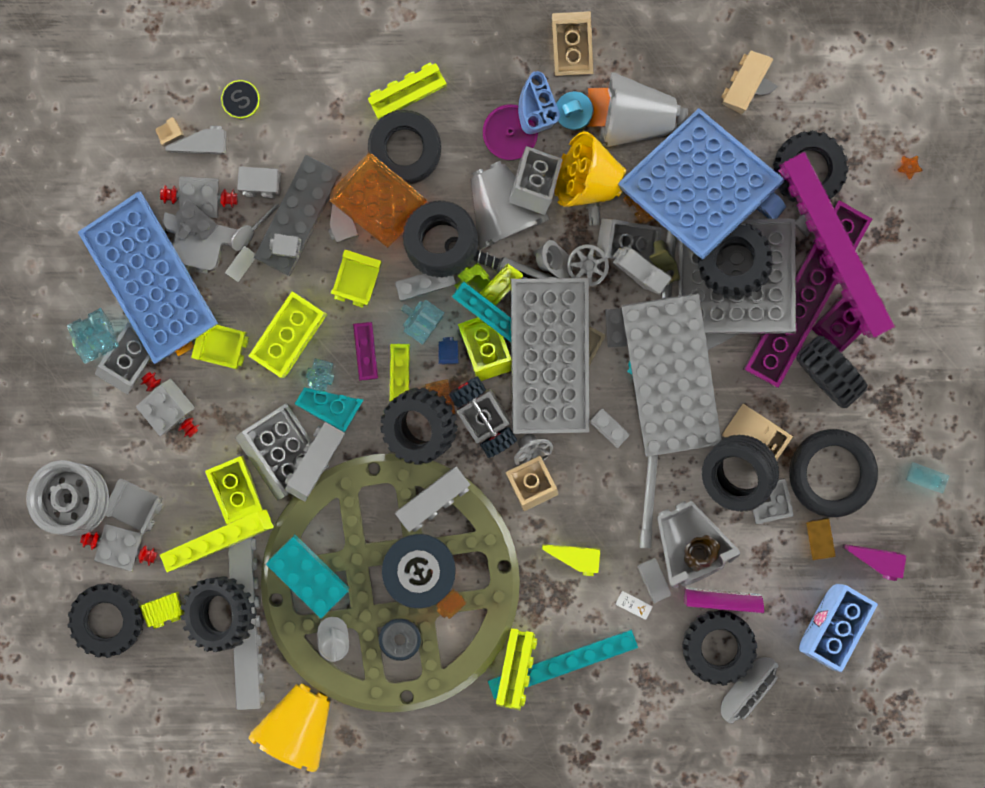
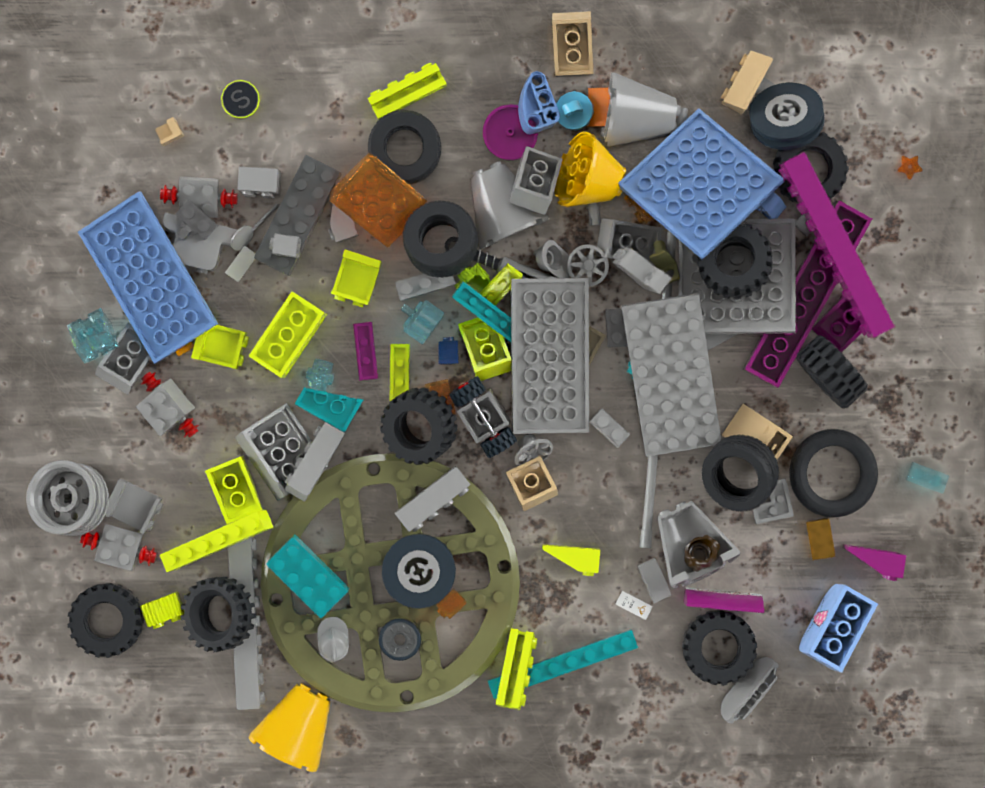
light grey slope [166,126,226,155] -> none
none -> black wheel [749,82,825,150]

